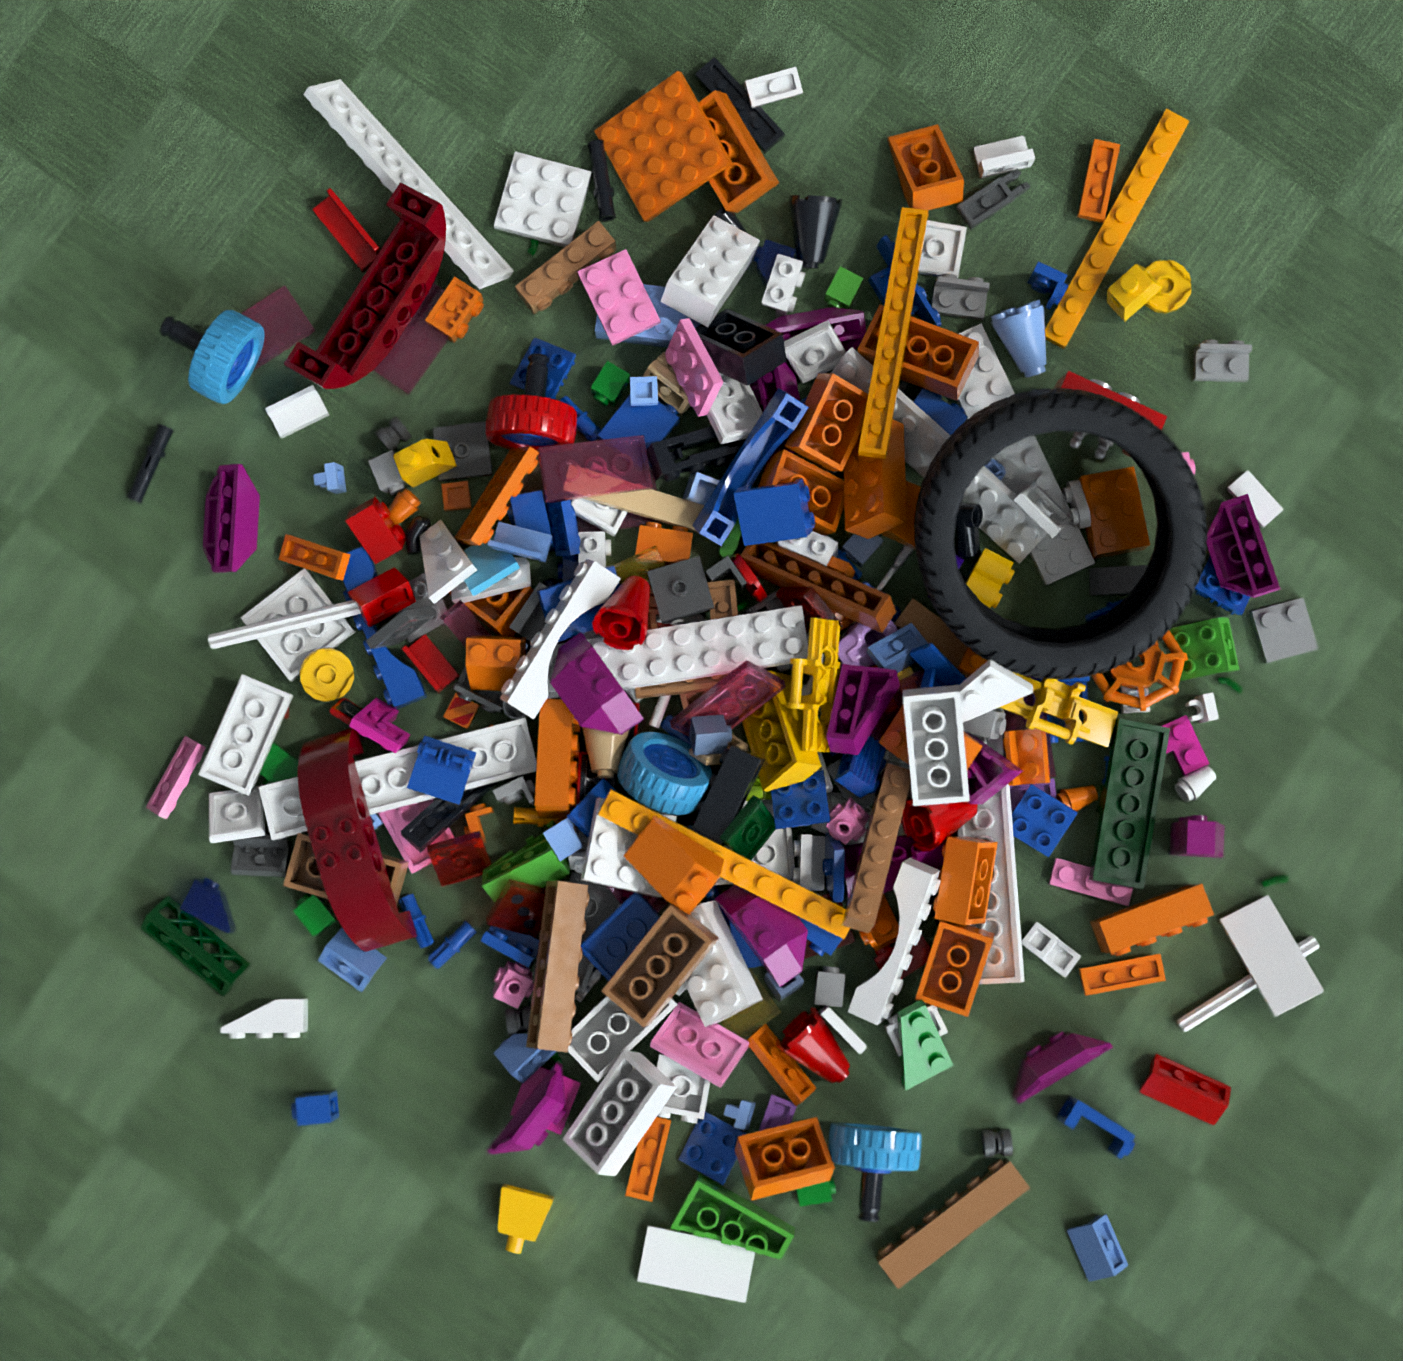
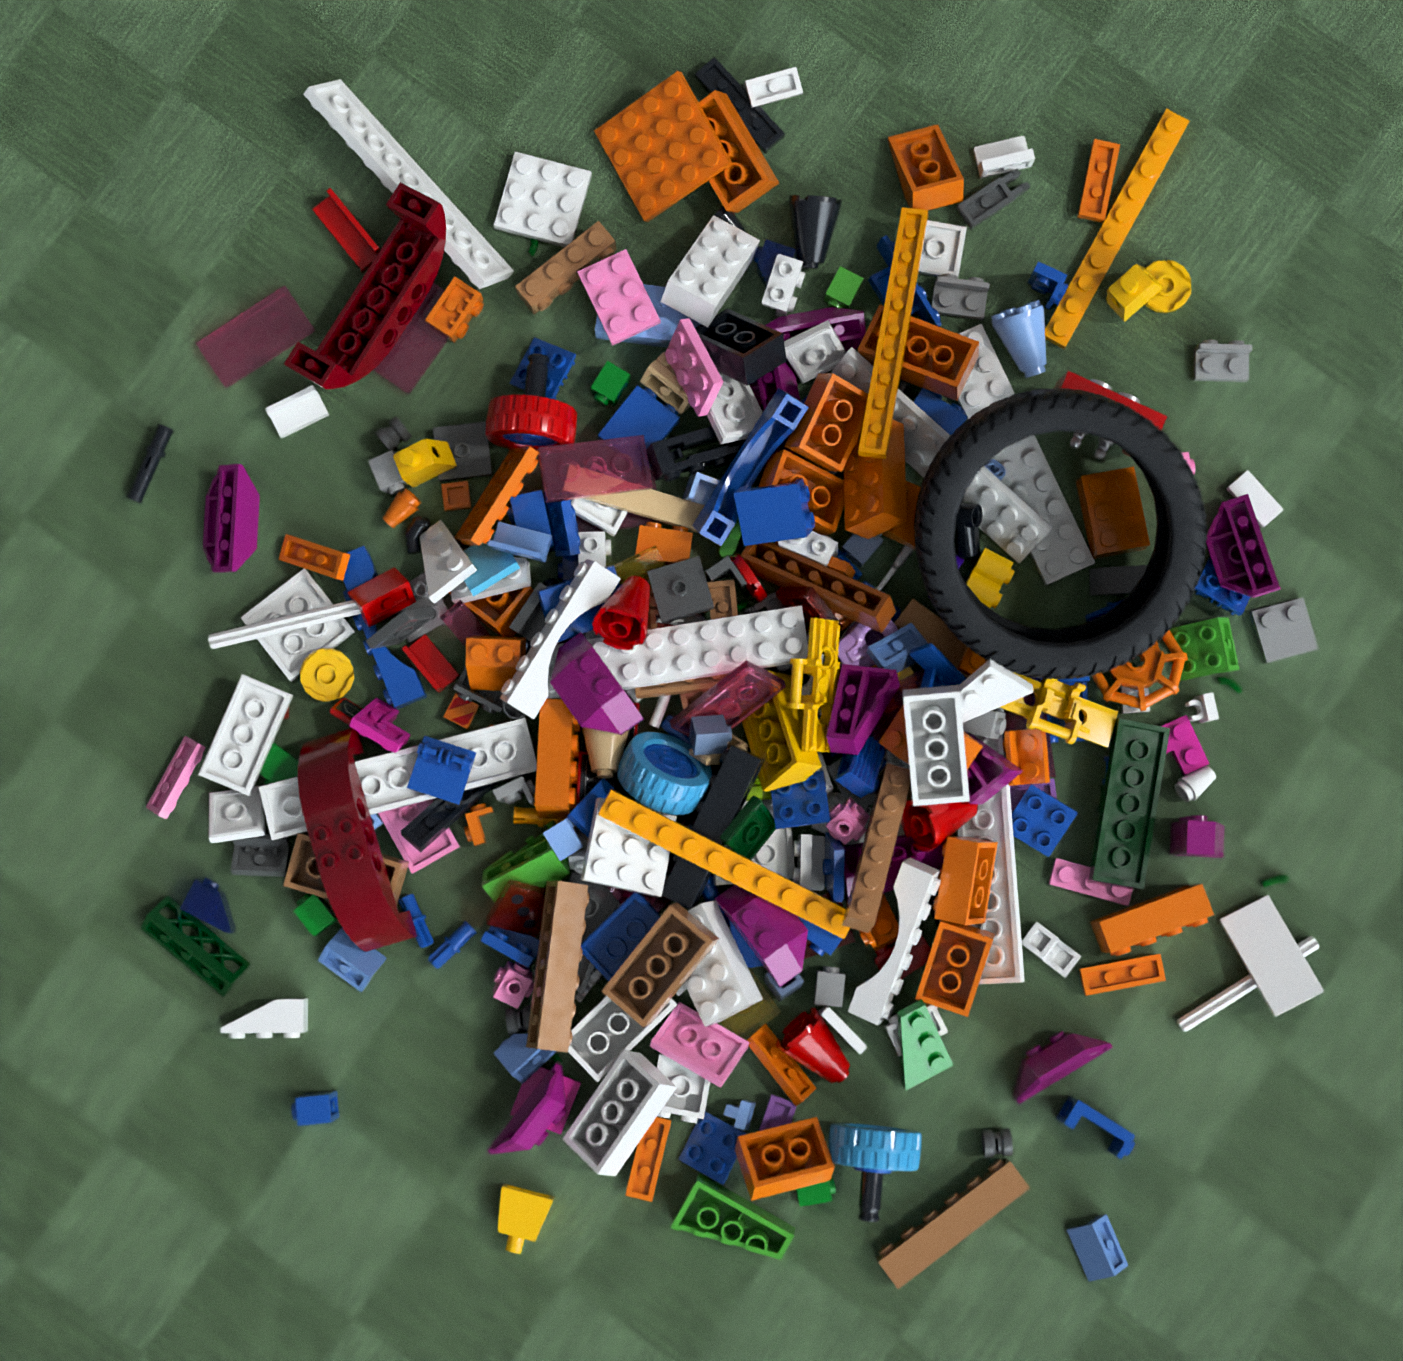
dark azure wheel [160,310,265,404] -> none
light blue tile [313,462,347,494] -> none
red brick [345,496,405,565] -> none
clear red tile [427,831,492,886] -> none
blue axle [559,396,601,444] -> none
black pin [588,140,616,221] -> none
orange slope [624,816,724,915] -> none
light blue tile [630,376,658,406] -> none
white tile [637,1225,755,1303] -> none
white tile [1014,482,1072,538] -> none
orange cone [1056,785,1098,811] -> none
white plate [1063,480,1091,529] -> none
red panel [1140,1054,1231,1125] -> none

